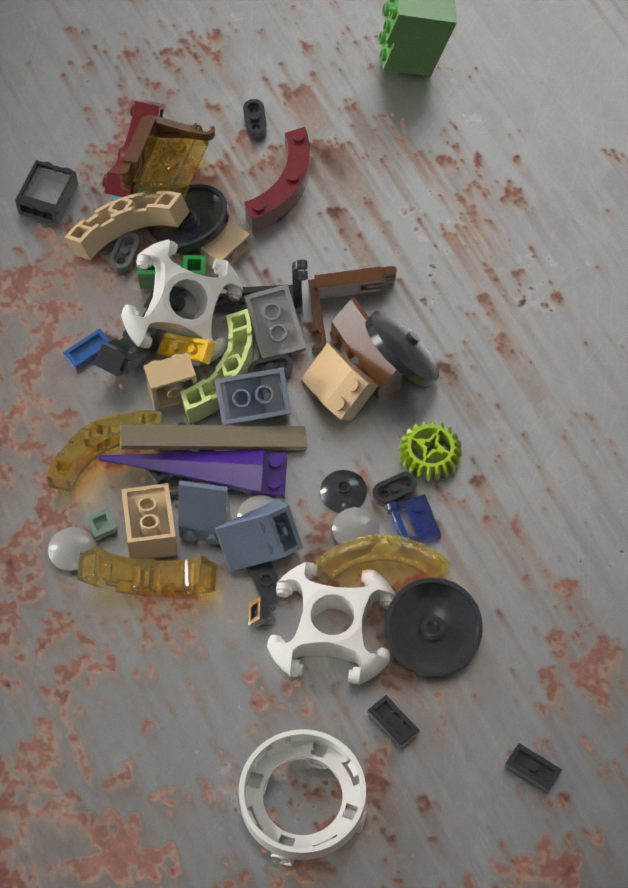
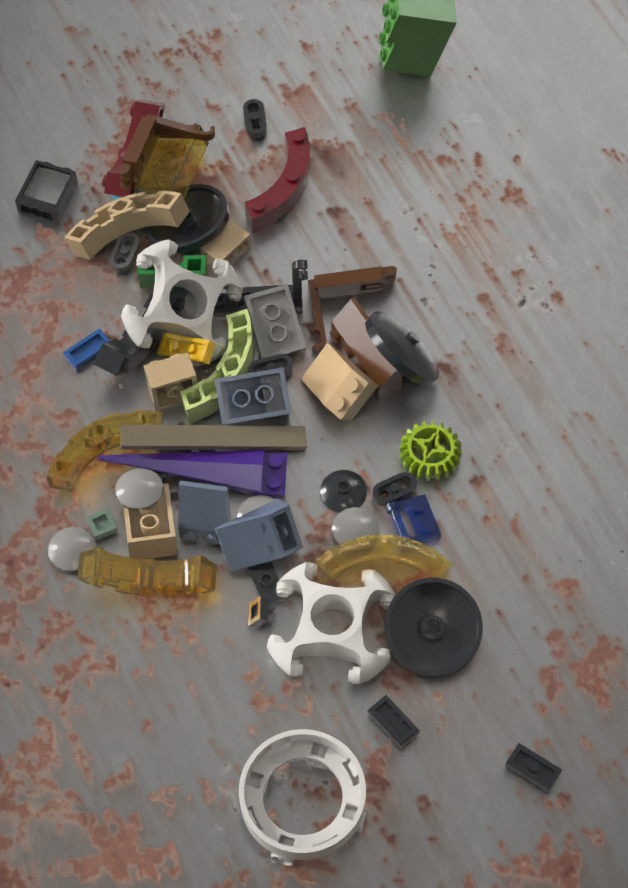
none -> light grey dish [115,468,163,509]

